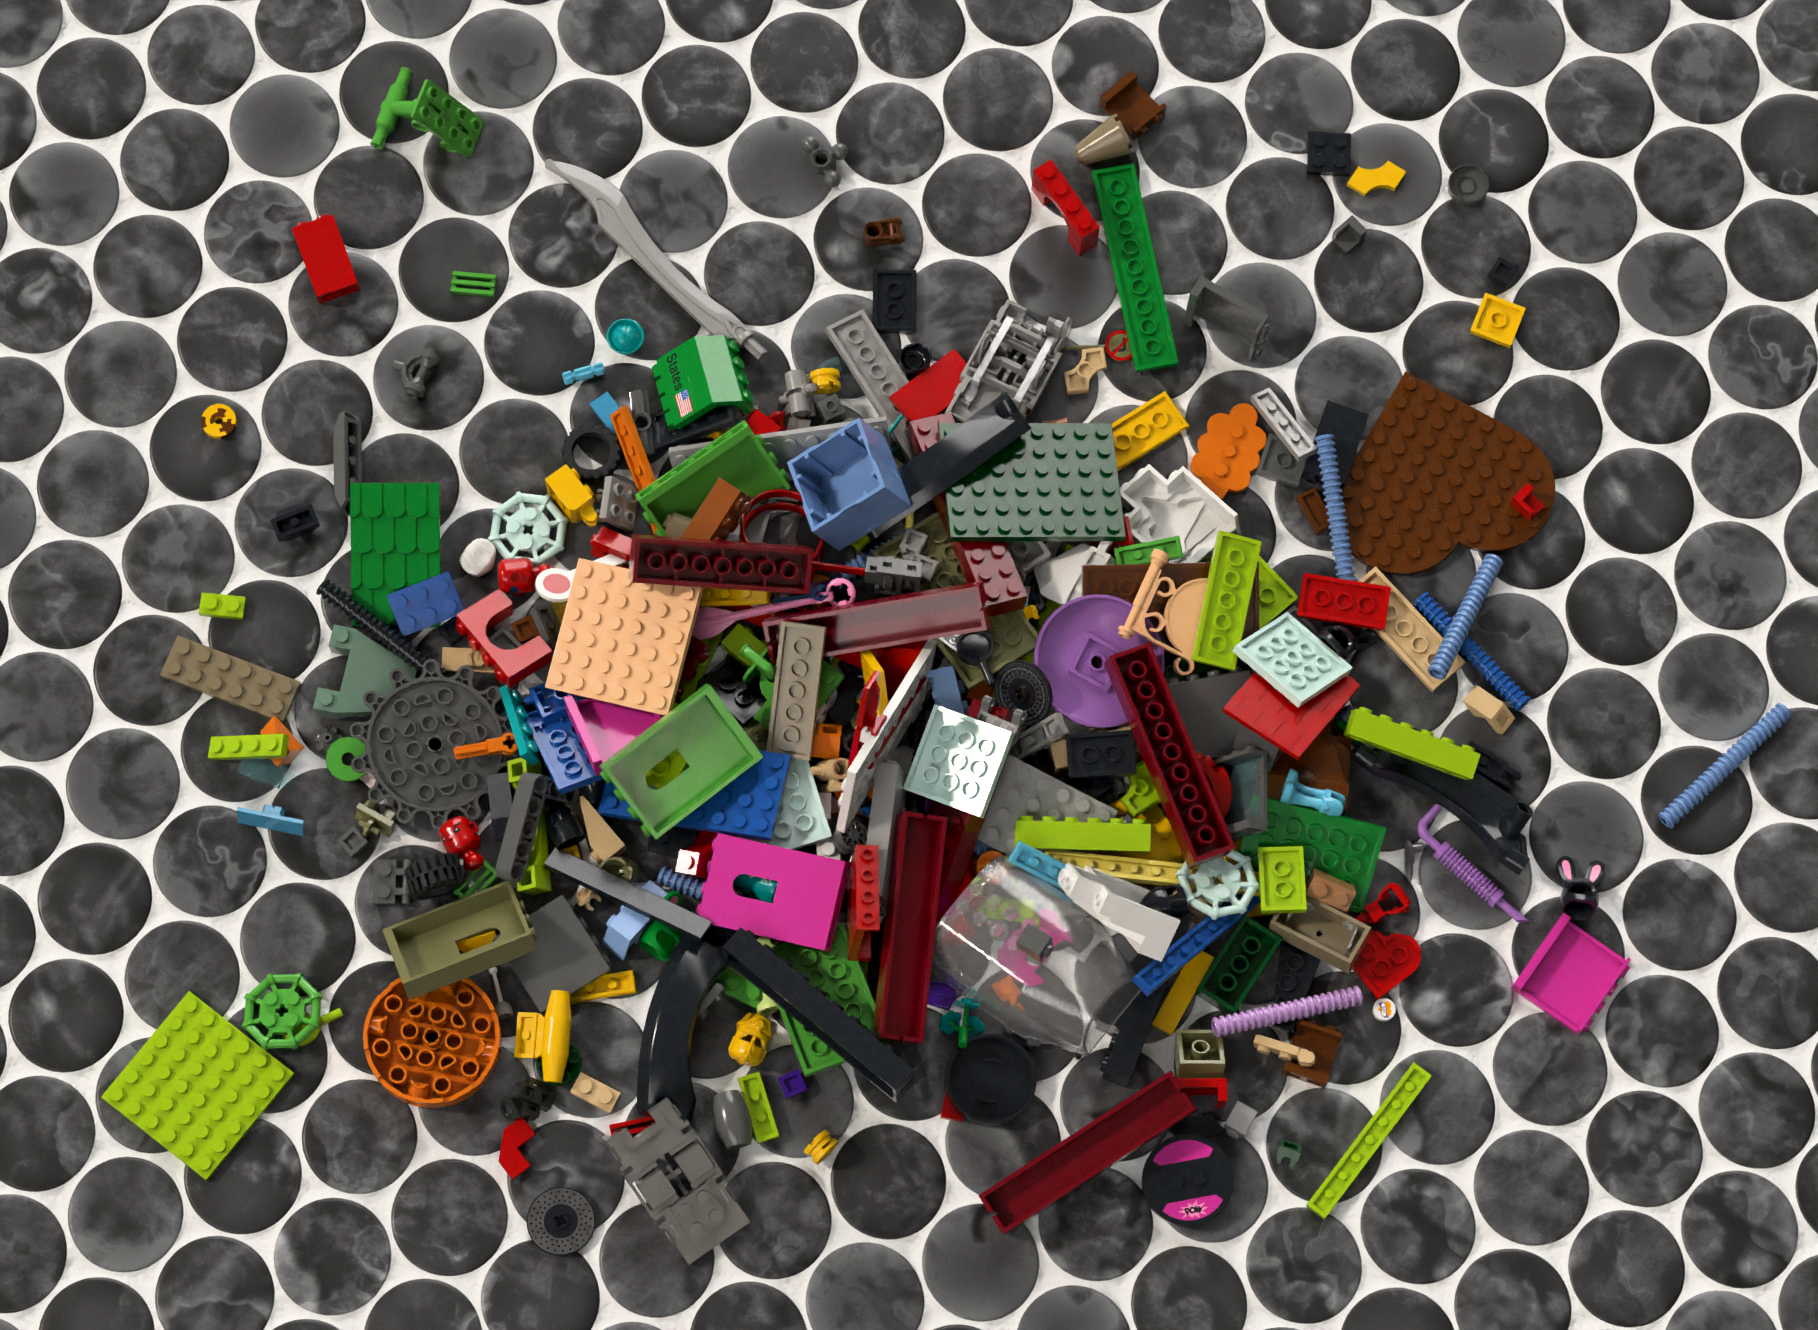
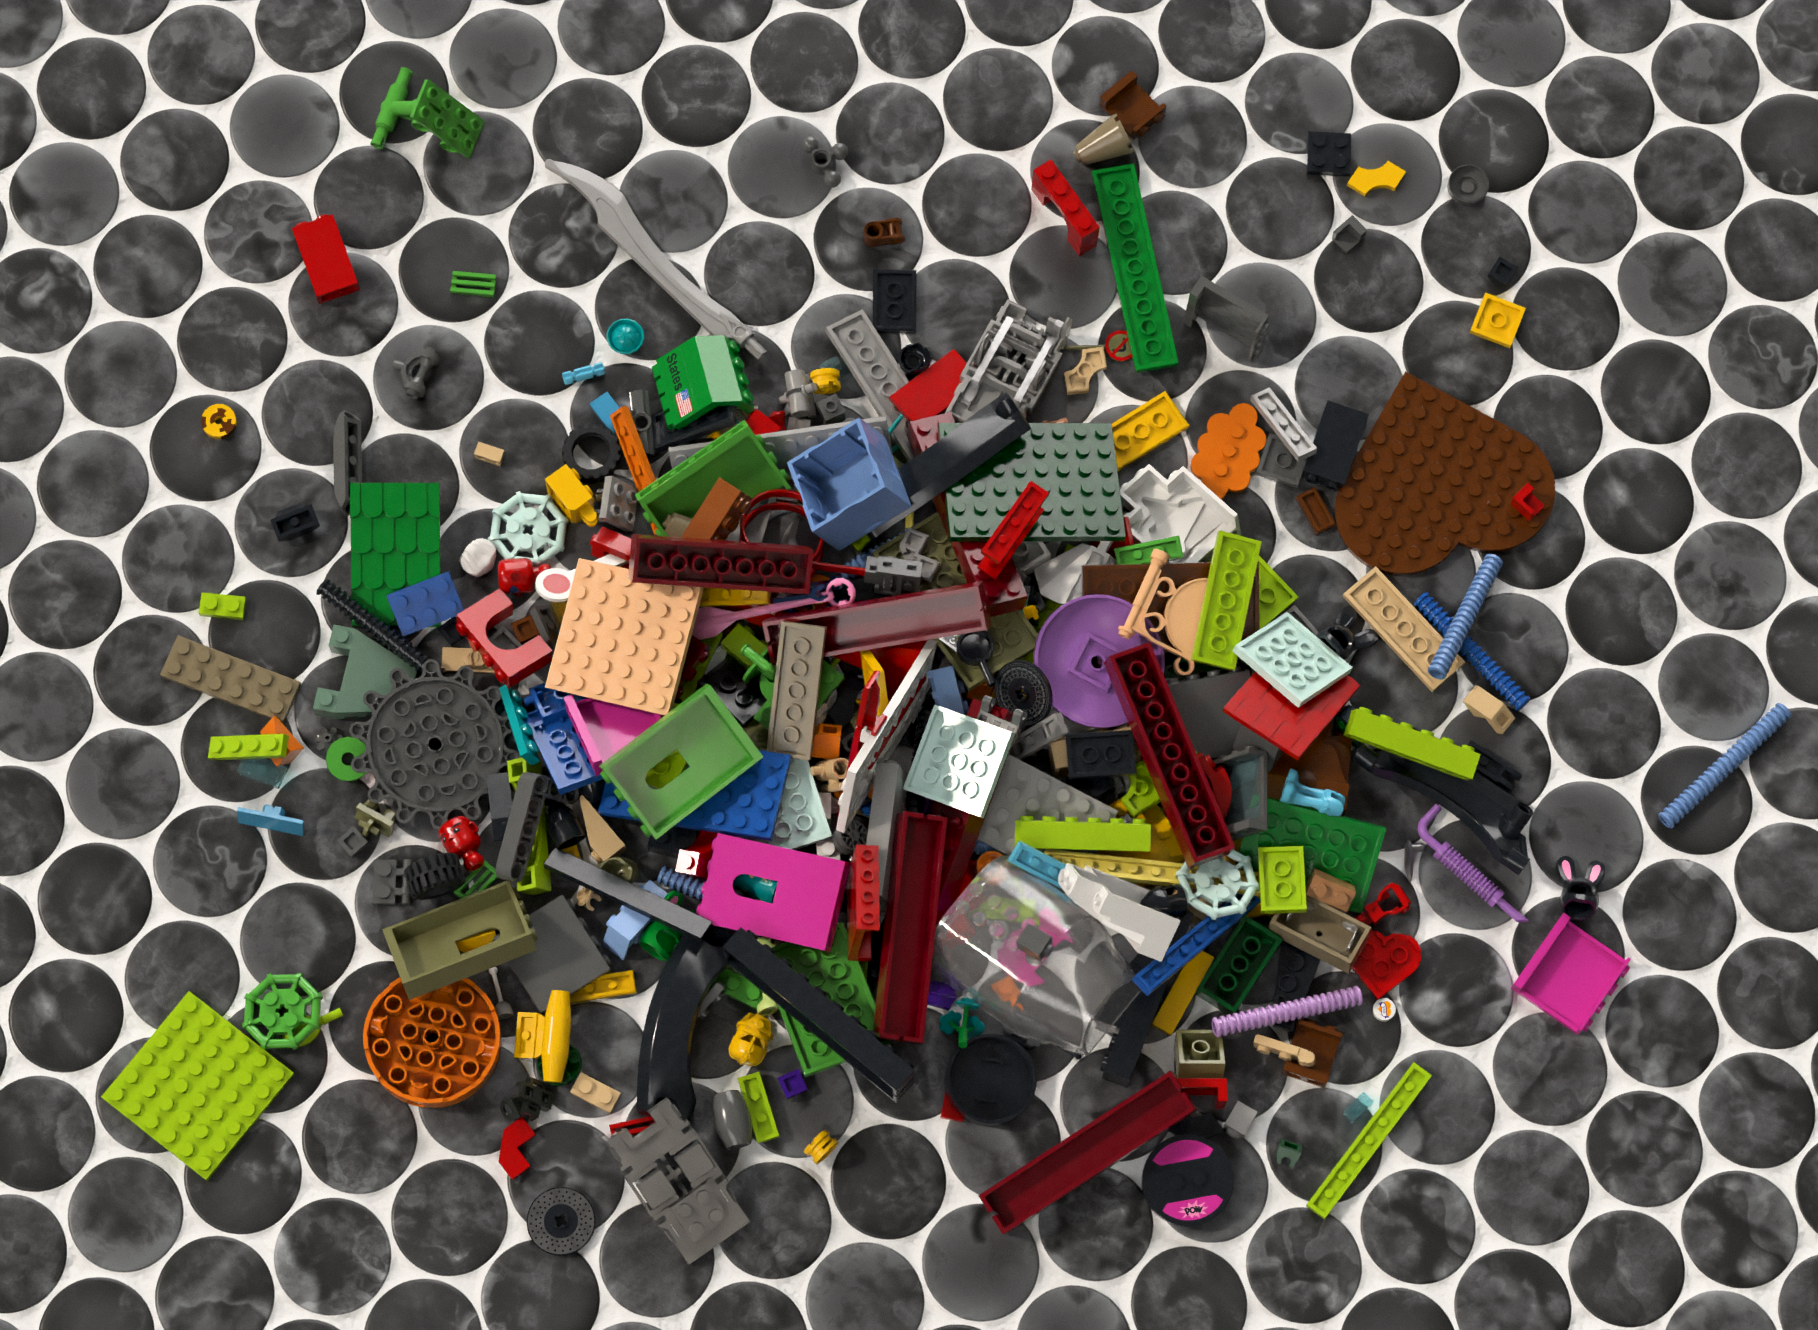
orange connector [453,733,518,760] -> none
red plate [1297,573,1391,631] -> none
medium blue piece [1315,434,1356,581] -> none
none -> tan piece [474,442,505,467]
none -> red fence [977,481,1049,580]
none -> clear light blue piece [1342,1092,1373,1123]

